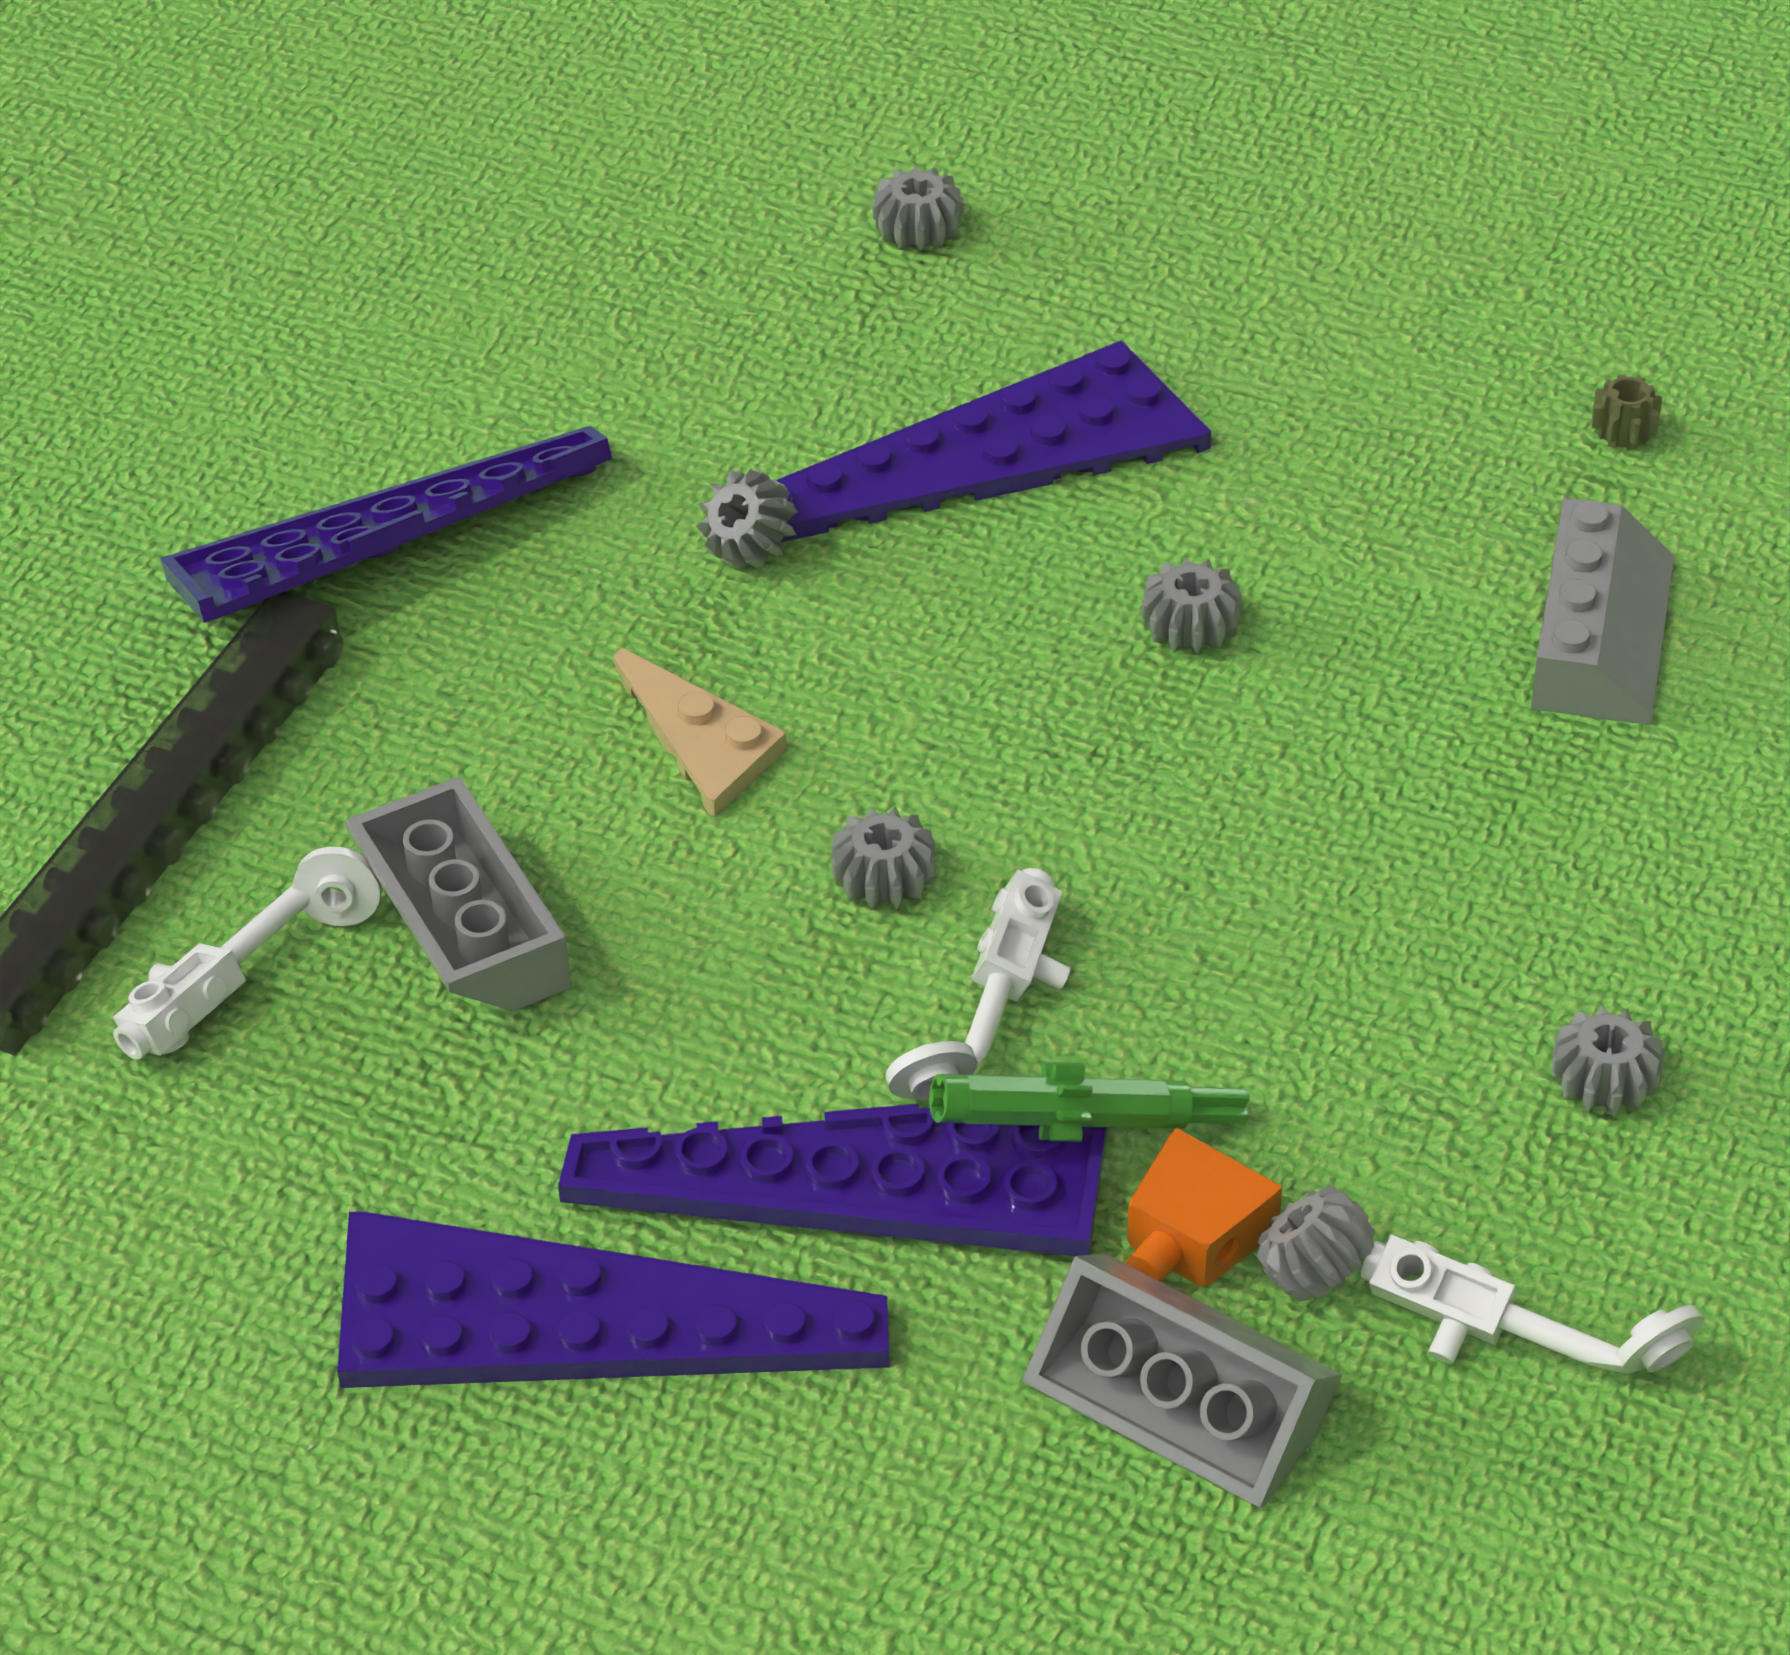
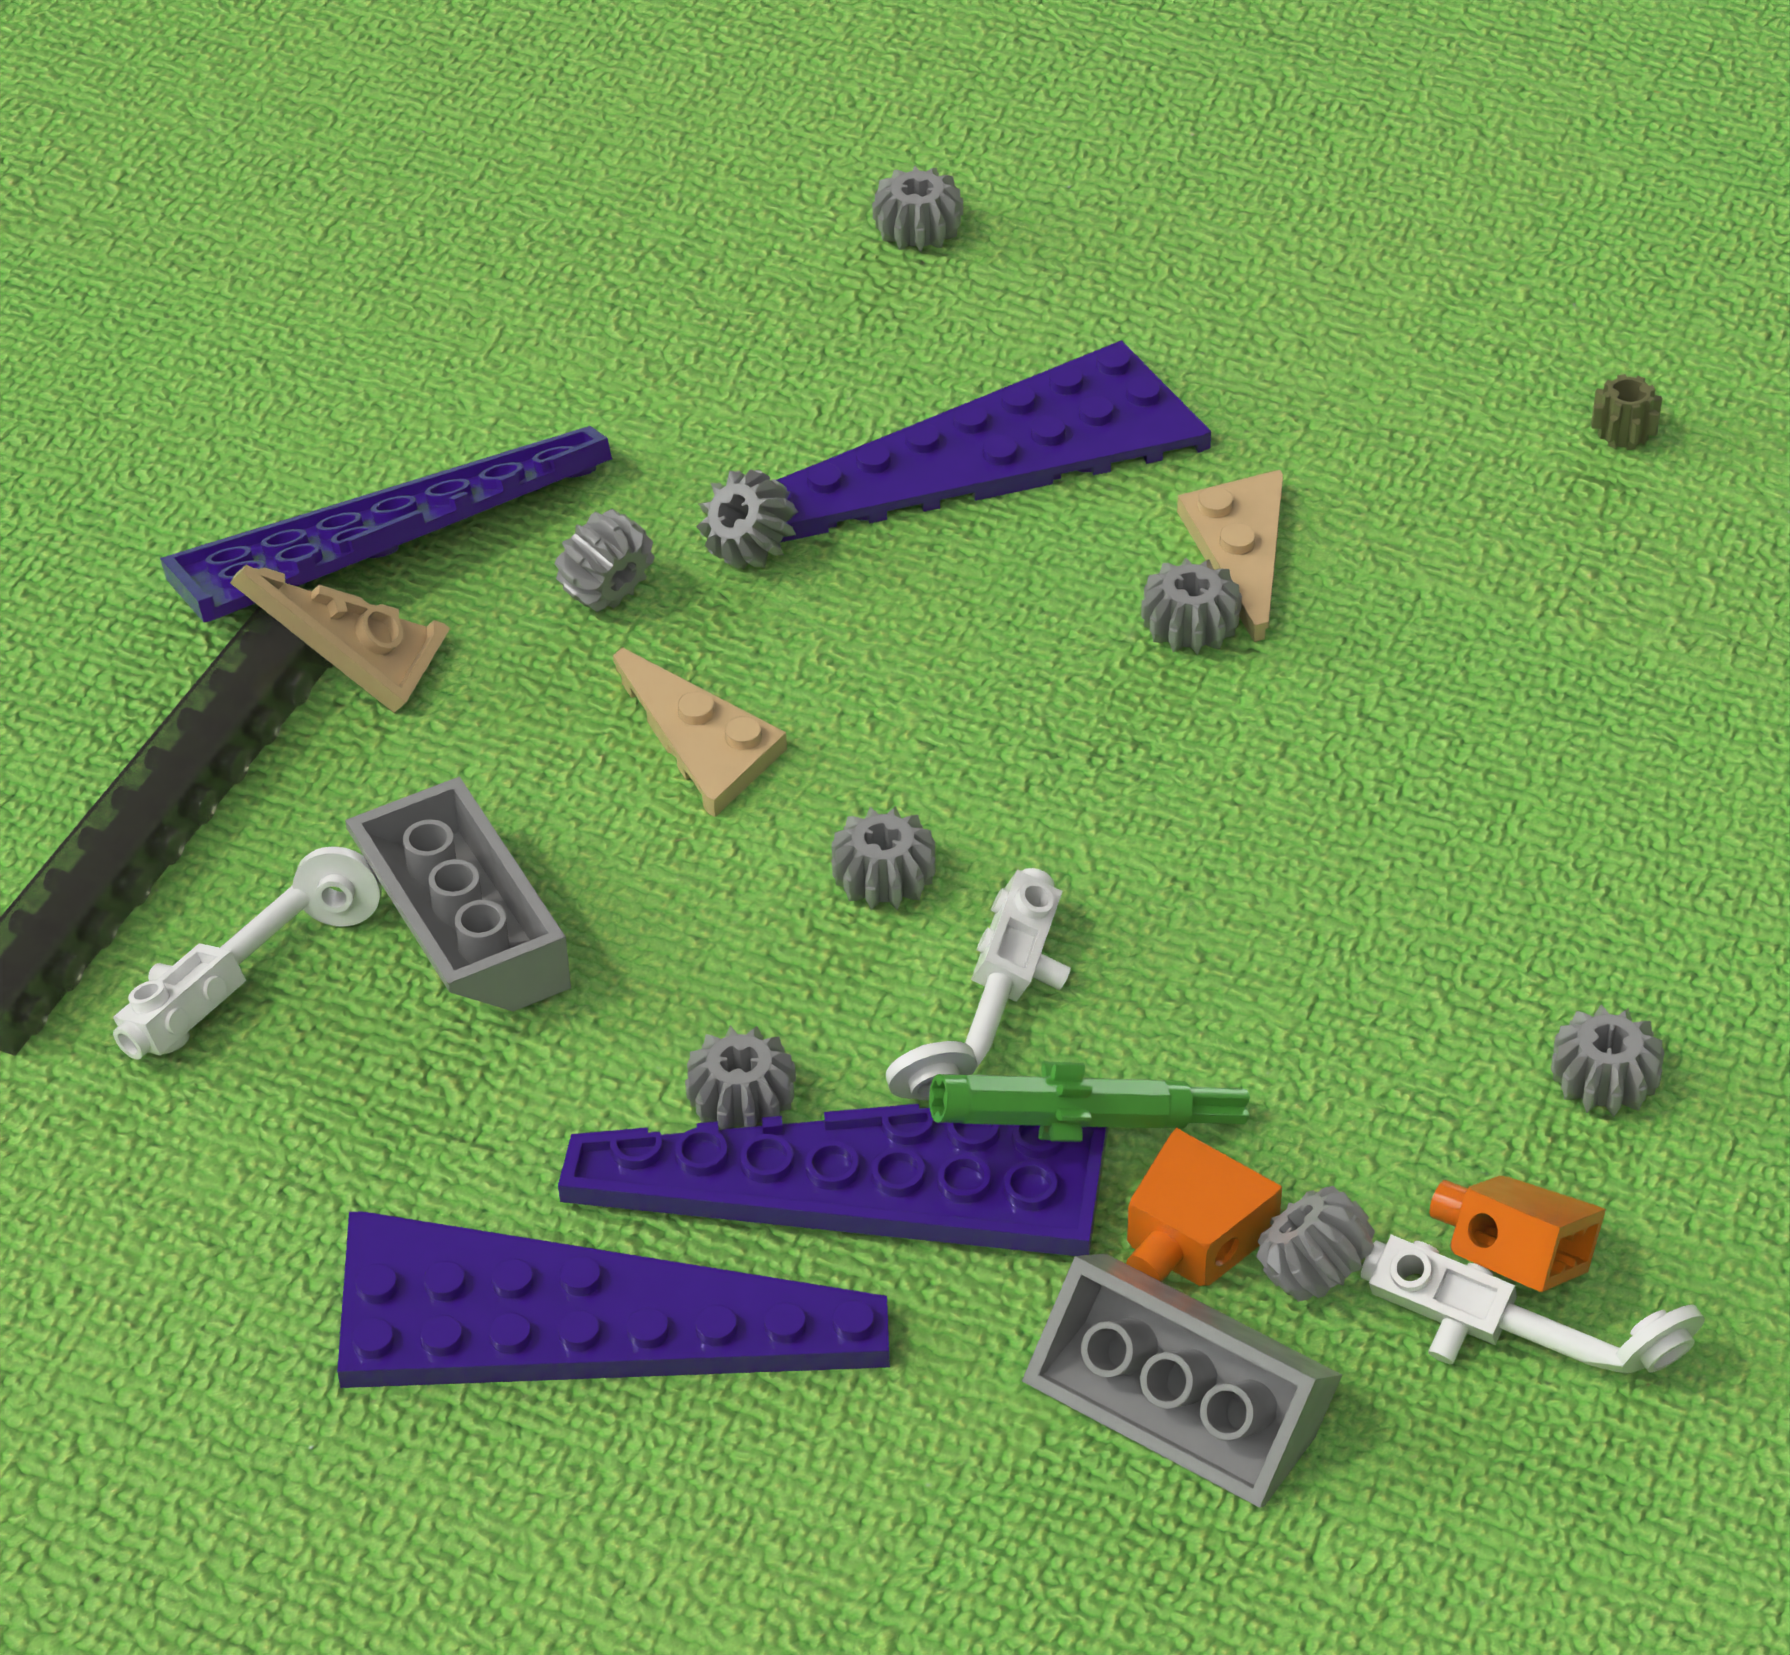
light grey slope [1531,498,1674,725] -> none
none -> tan wing [230,564,450,713]
none -> light grey gear [554,509,655,612]
none -> light grey gear [685,1025,796,1129]
none -> tan wing [1177,469,1283,642]
none -> orange torso [1429,1176,1606,1292]

